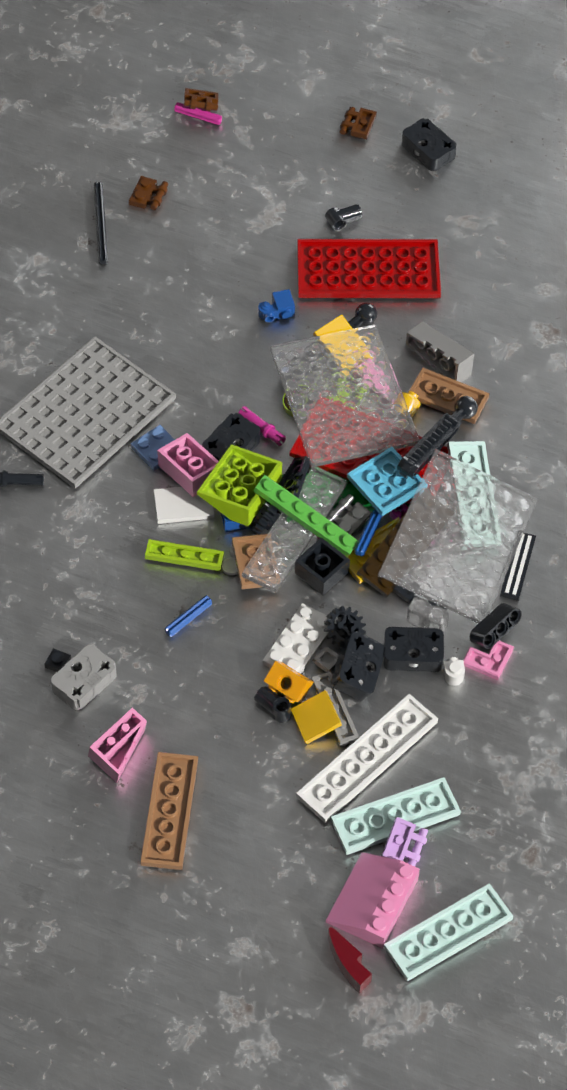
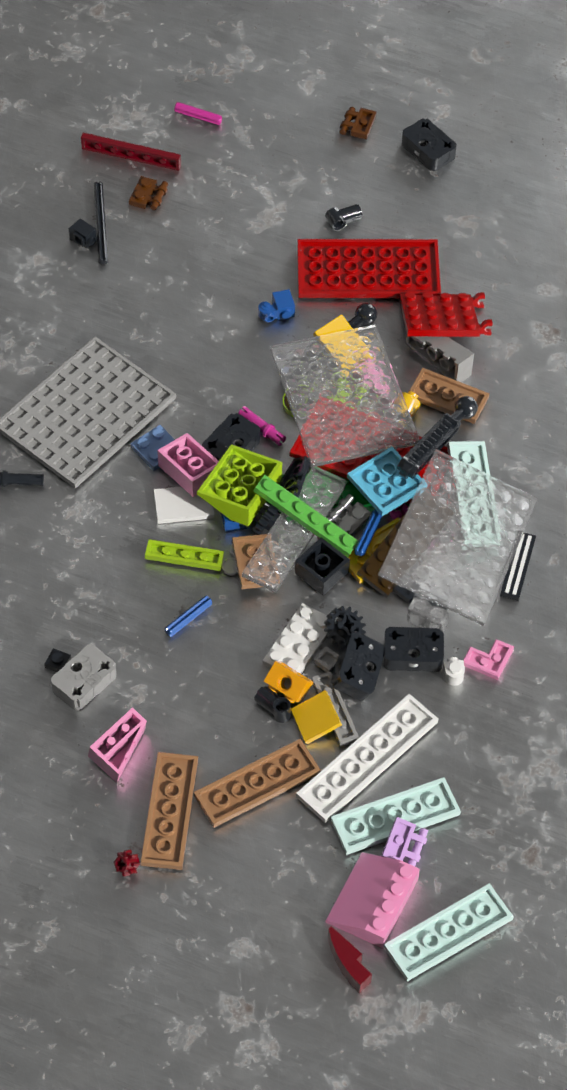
reddish brown plate [184,88,218,112] -> none
black beam [469,603,522,649] -> none
none -> black window [68,218,97,248]
none -> dark red plate [81,133,181,171]
none -> dark red gear [114,849,140,876]
none -> medium nougat plate [194,739,321,828]
none -> red plate [400,292,493,337]

